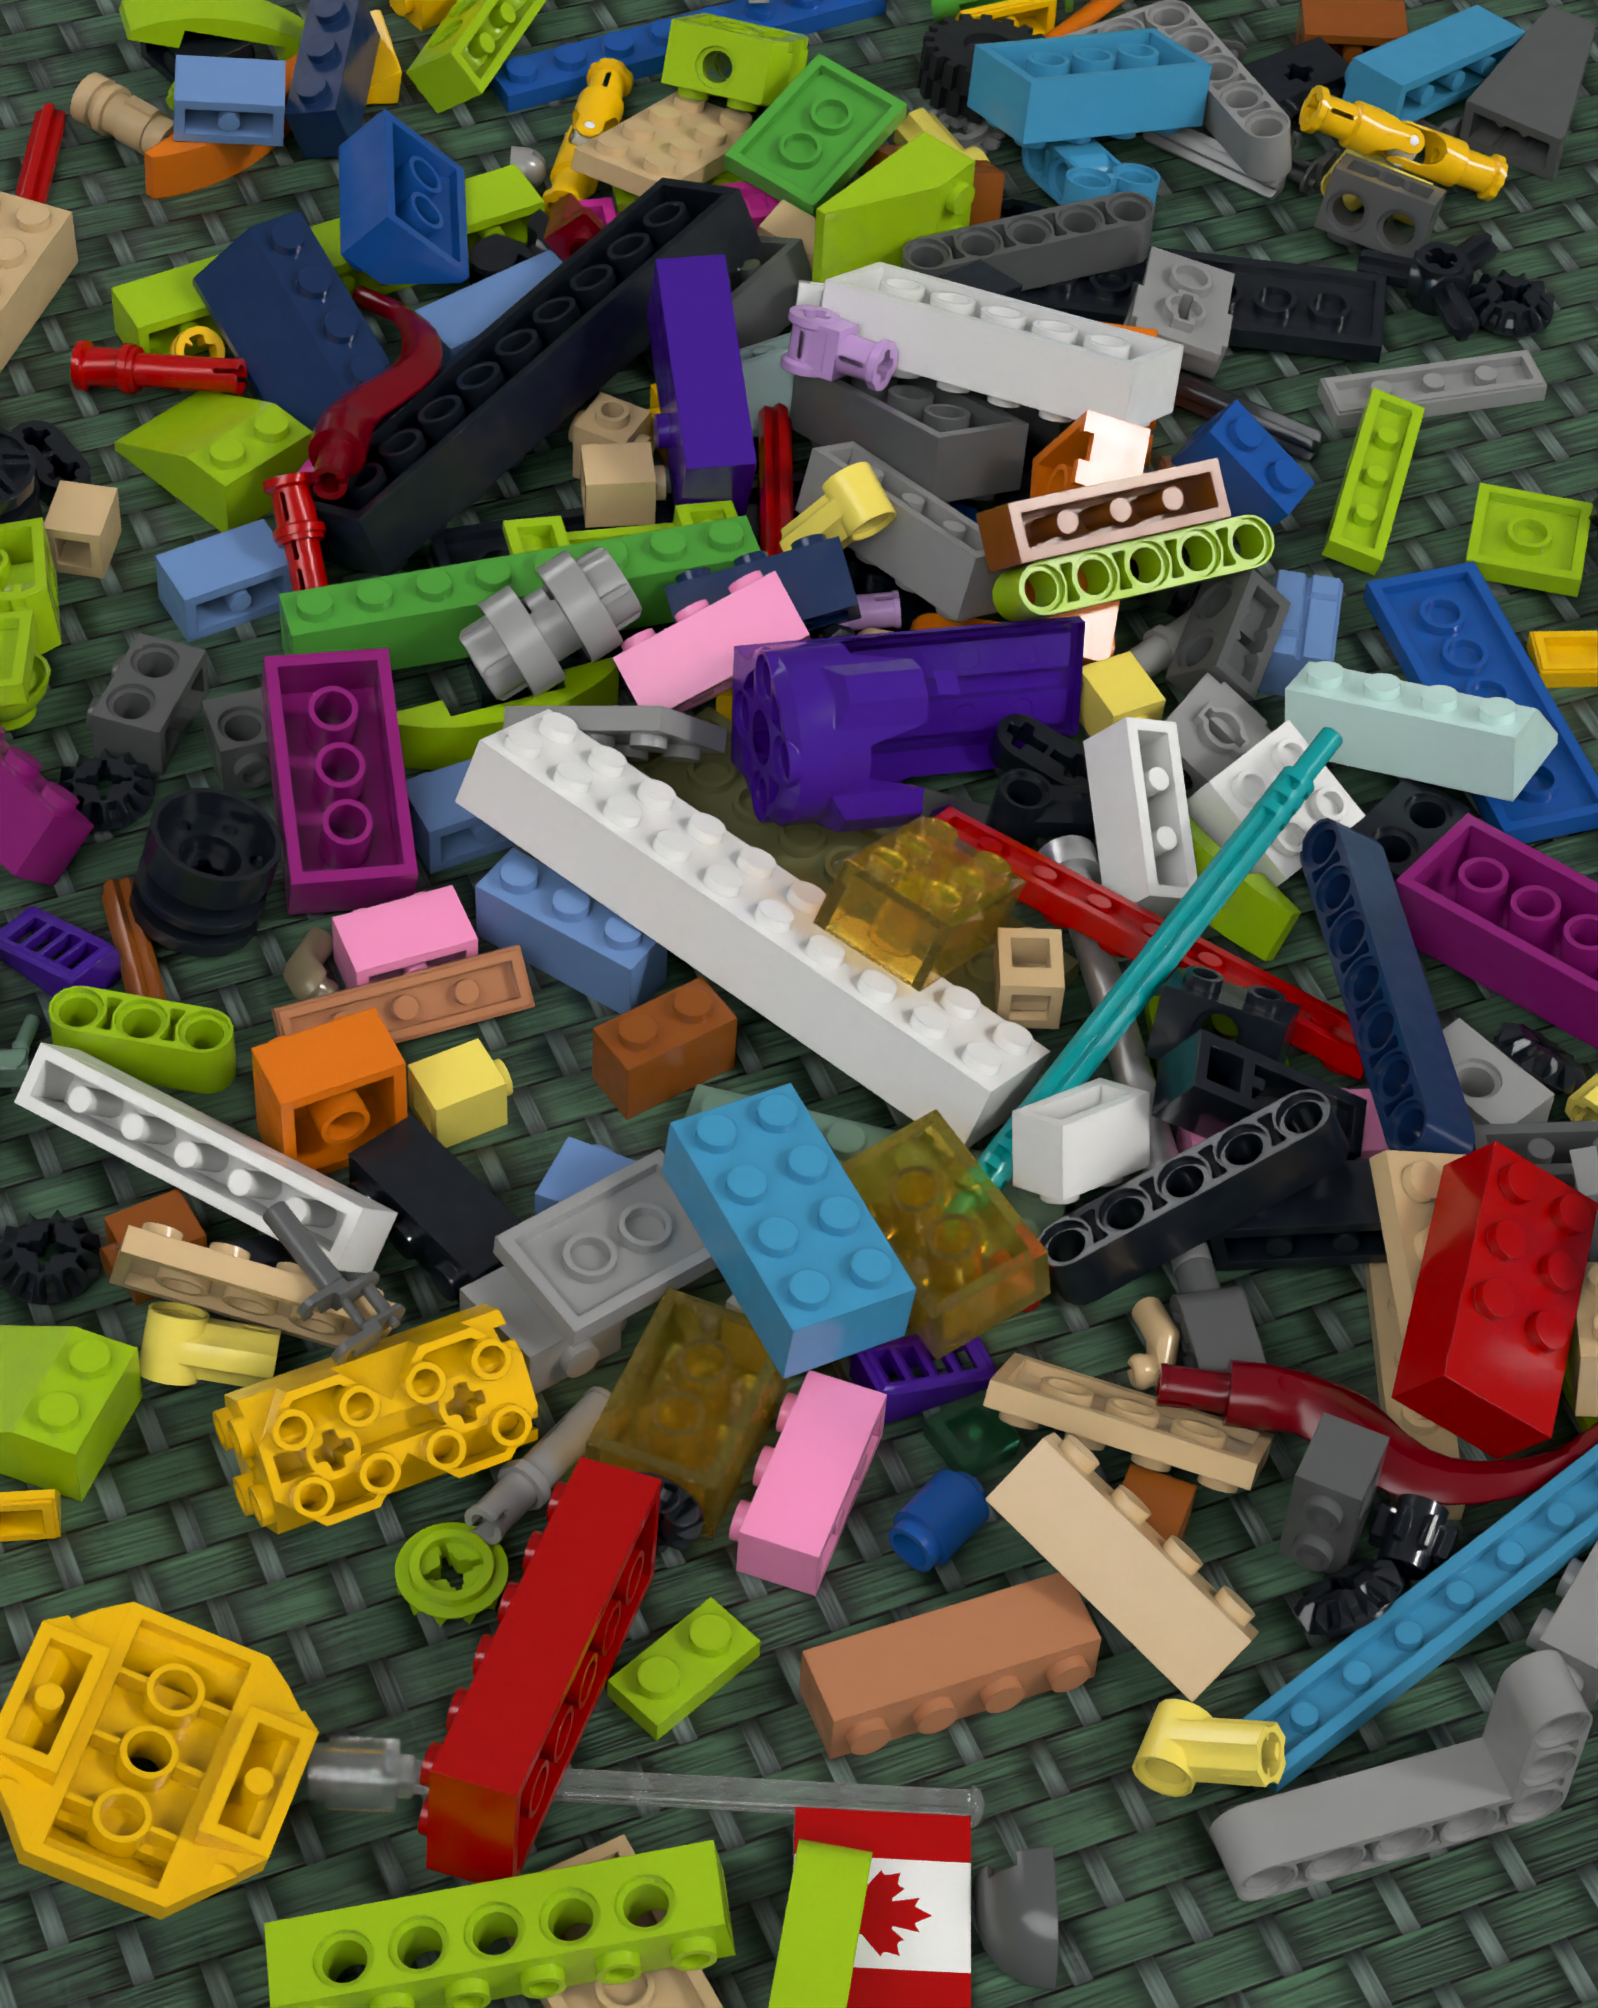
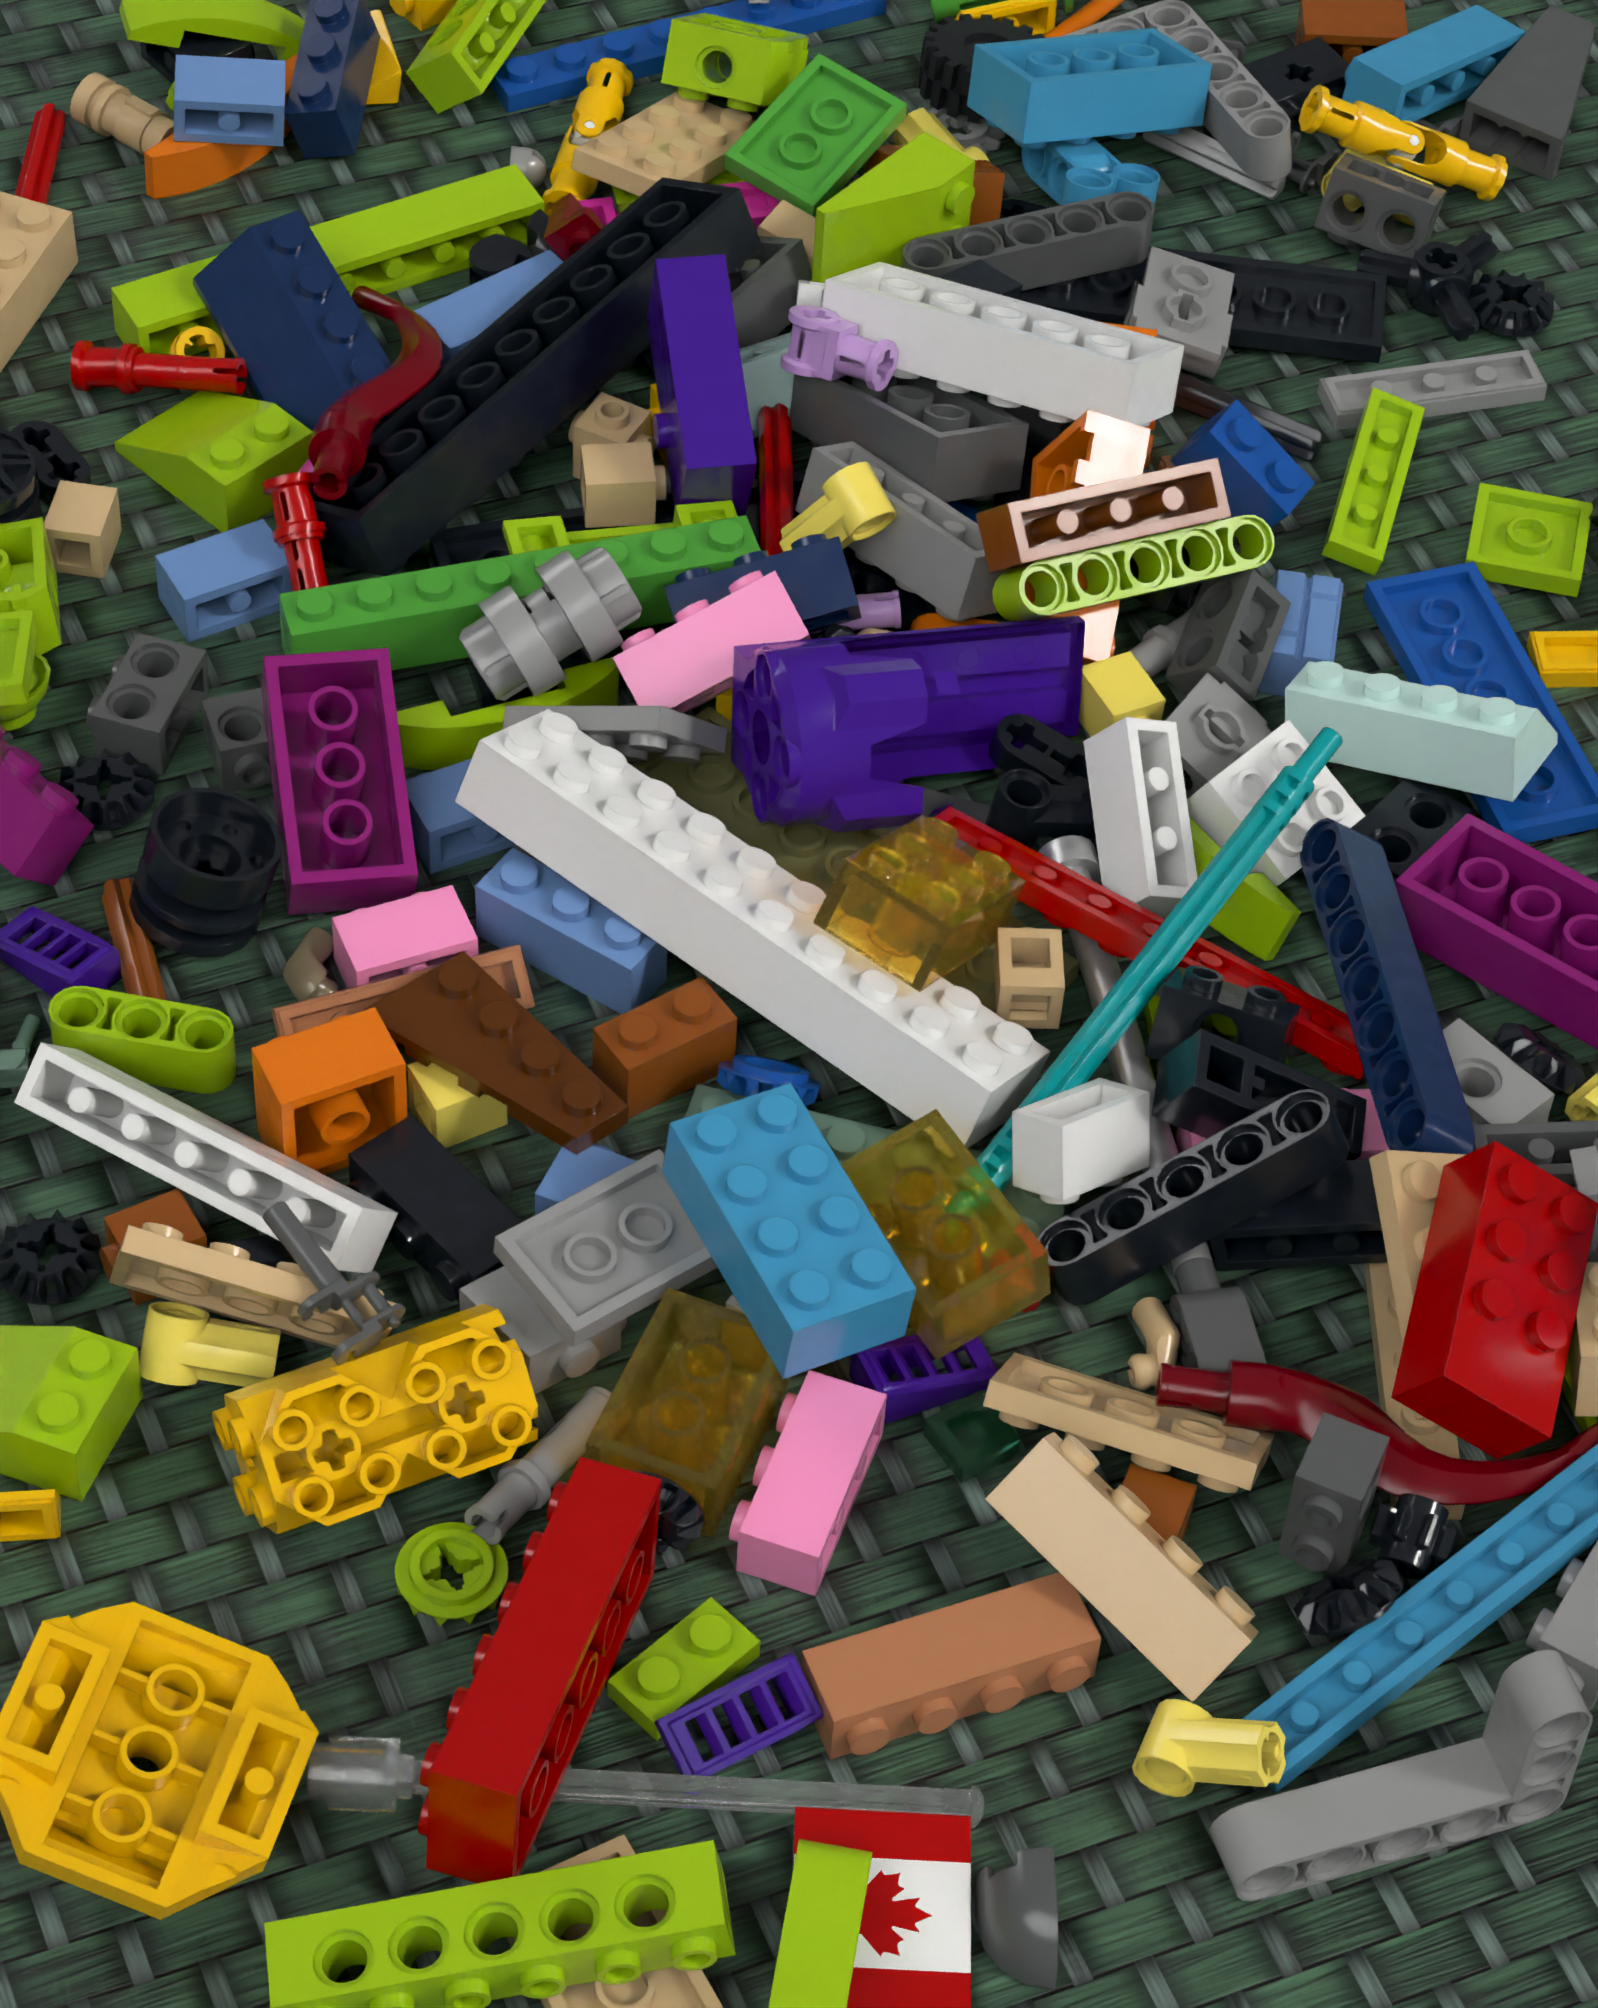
blue slope [339,109,469,285] -> none
blue brick [888,1469,990,1572] -> none
none -> reddish brown wing [363,951,629,1155]
none -> dark purple slope [654,1652,823,1788]
none -> blue gear [717,1055,821,1106]

